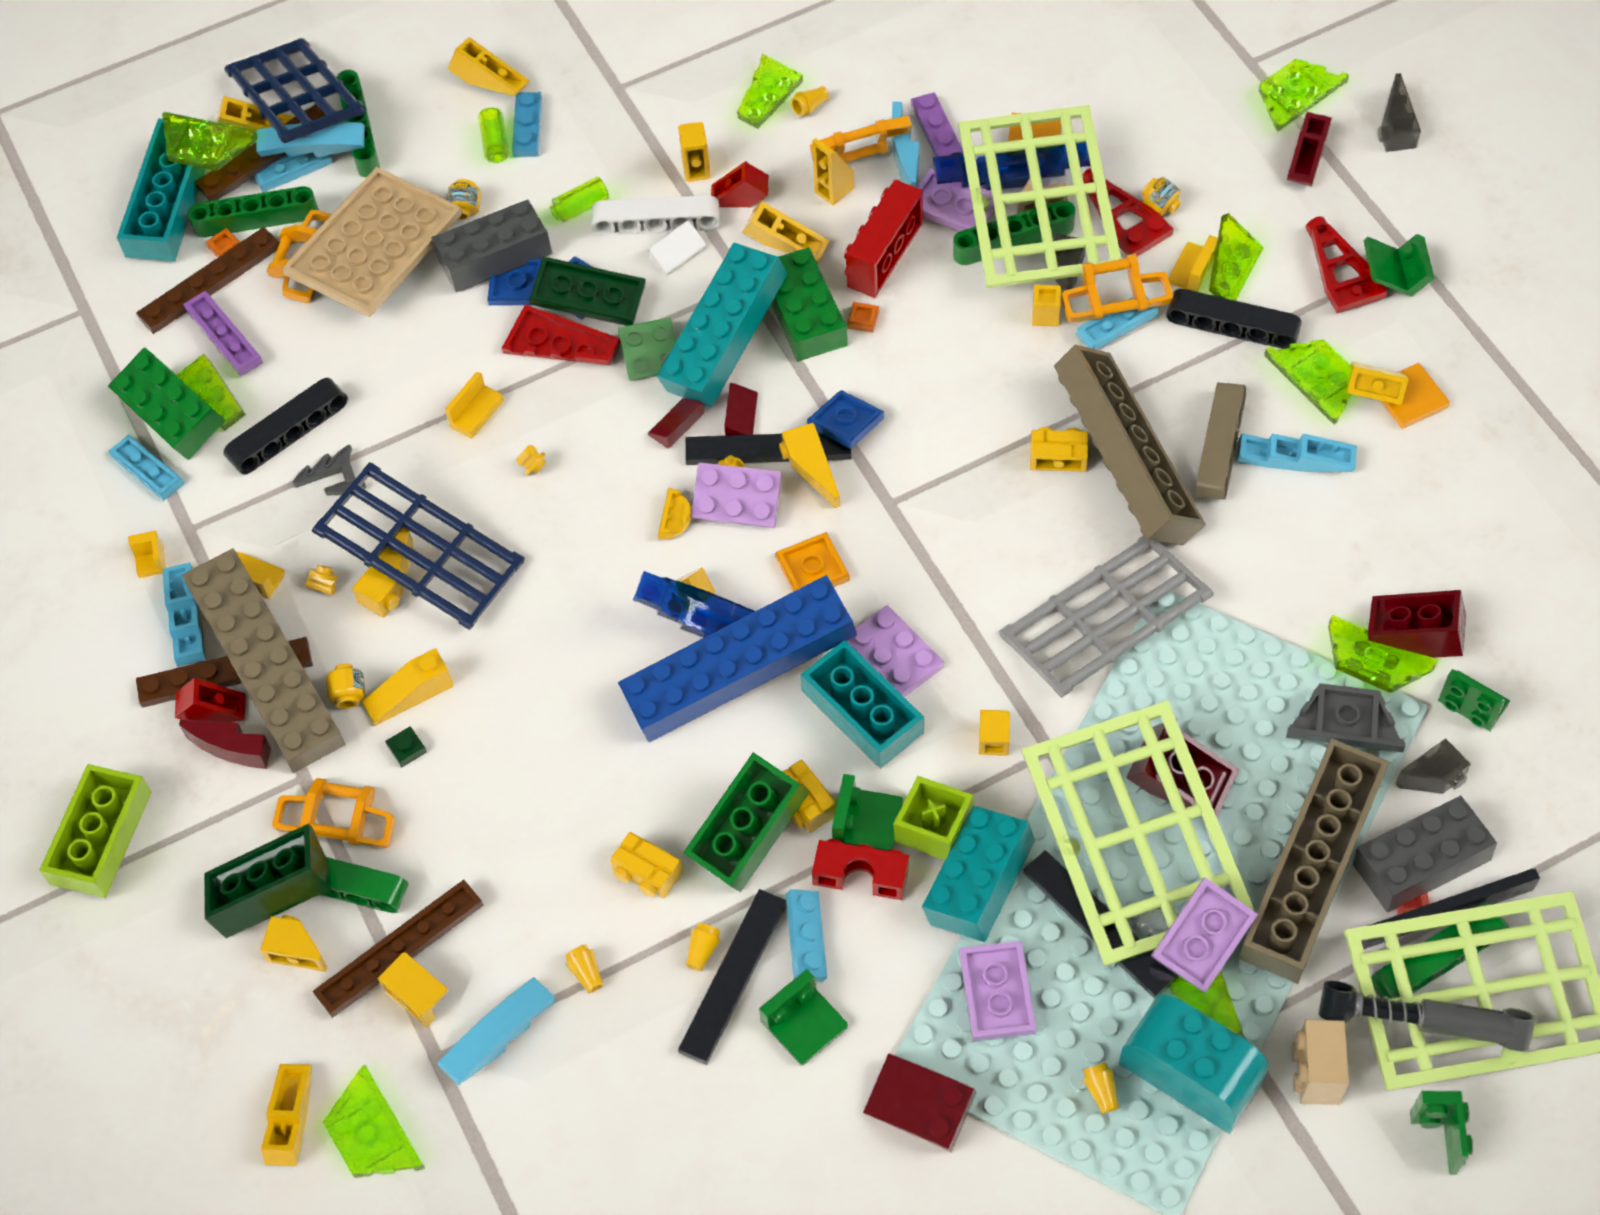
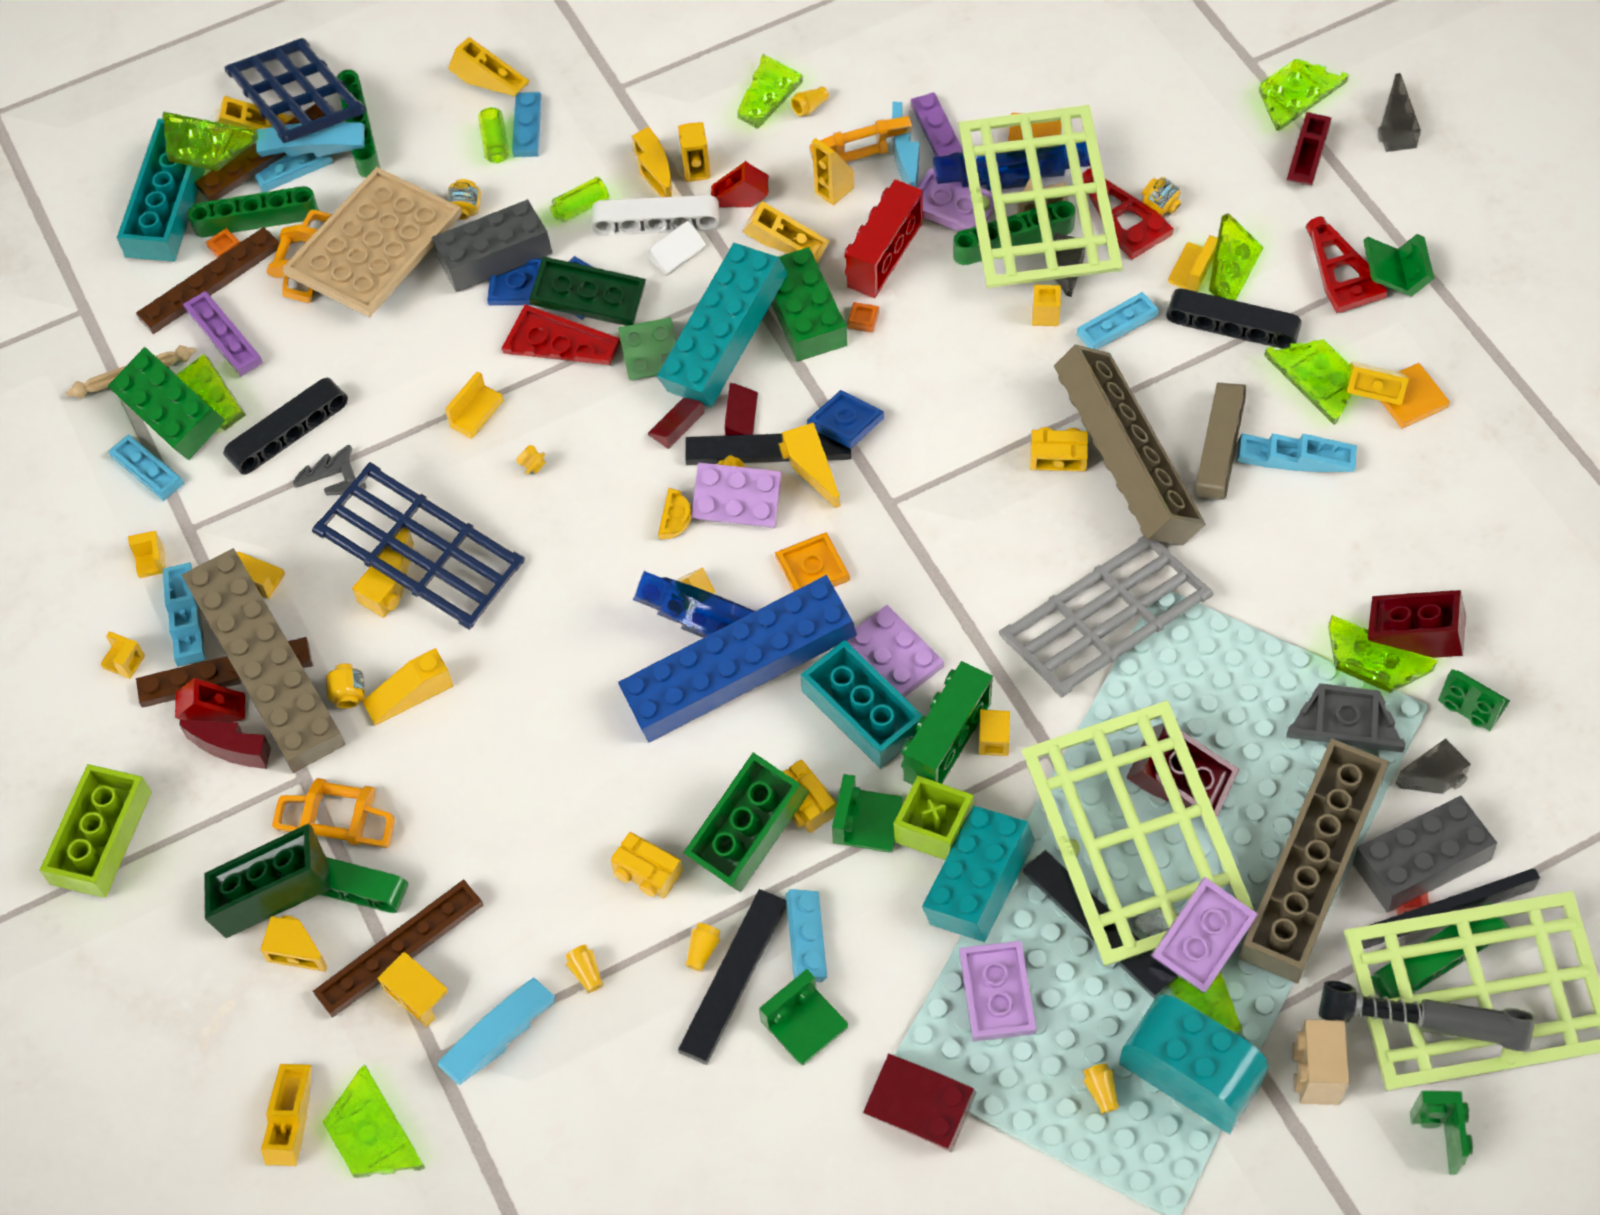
yellow plate [305,565,338,595] -> none
dark green plate [385,726,427,768] -> none
red arch [812,839,909,901] -> none
light orange bar [1061,254,1173,323] -> none
none -> tan wheel [66,345,196,399]
none -> yellow panel [101,631,145,679]
none -> yellow slope [632,126,672,197]
none -> green brick [901,661,993,785]

